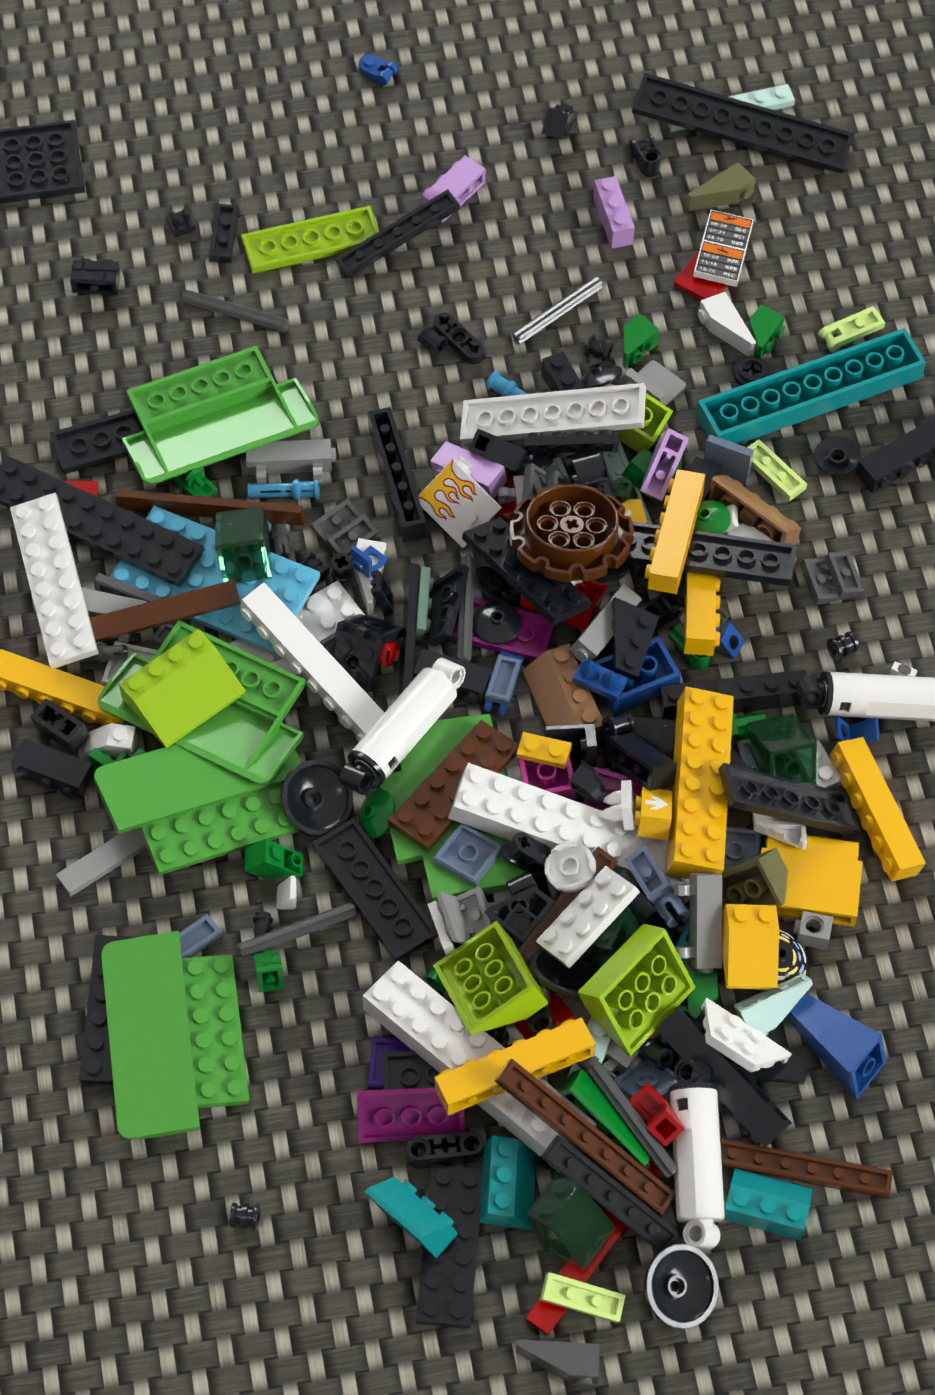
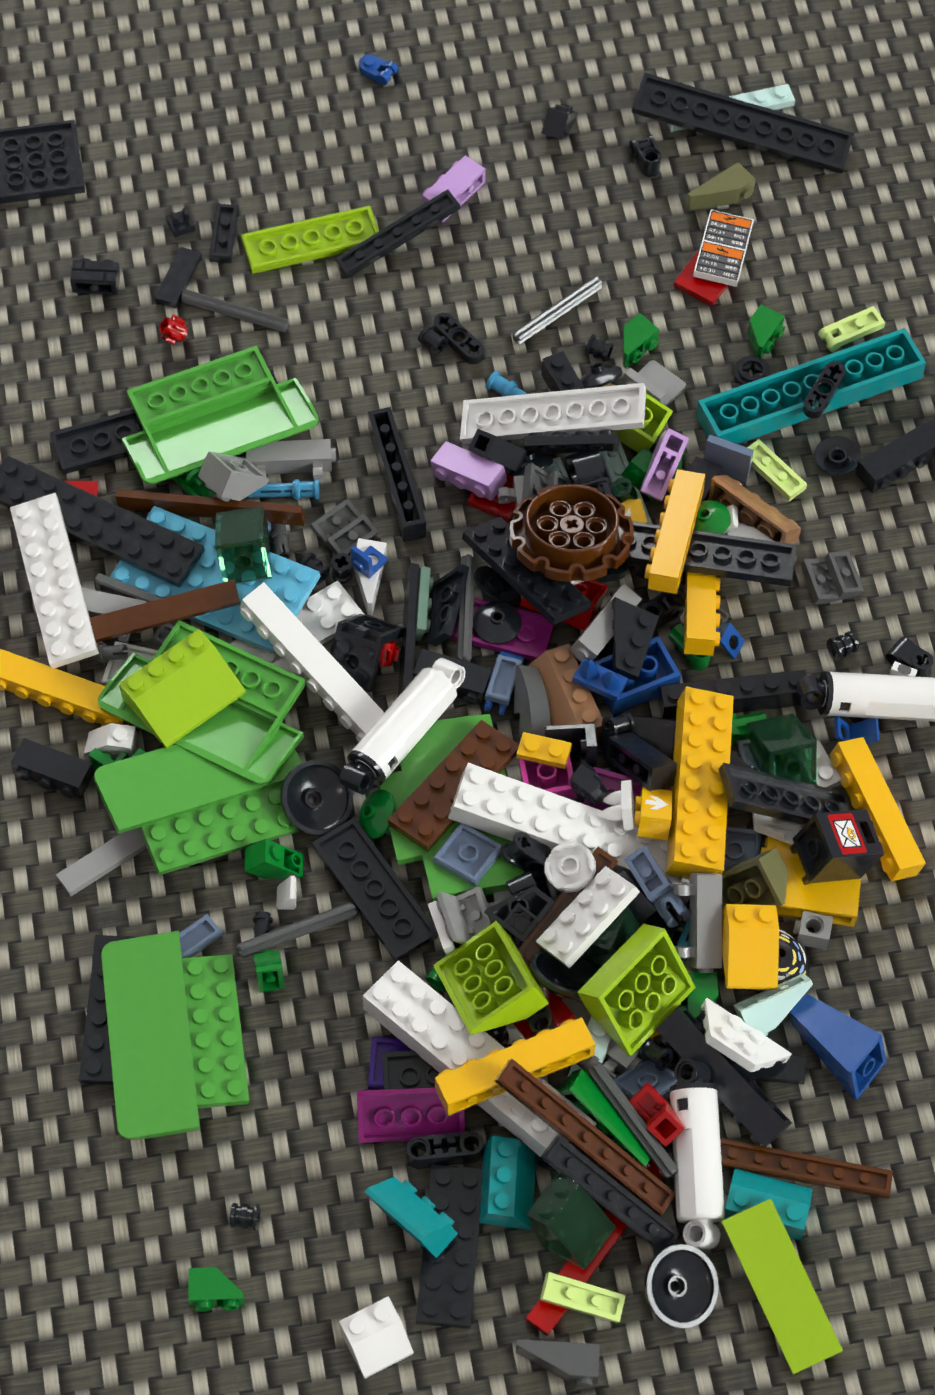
black brick [30,699,89,754] -> none
black tile [371,570,394,616] -> none
white door [418,457,502,548] -> none
lavender brick [593,176,635,249] -> none
white slope [698,292,756,356] -> none
none -> black tile [155,247,202,309]
none -> red gear [159,314,188,345]
none -> green slope [188,1267,245,1312]
none -> light grey slope [198,451,269,502]
none -> white slope [339,1297,414,1379]
none -> dark grey slope [514,665,551,737]
none -> lime tile [721,1198,843,1374]
none -> black container [790,809,884,885]
none -> black beam [803,361,846,419]
none -> black piece [885,637,933,677]

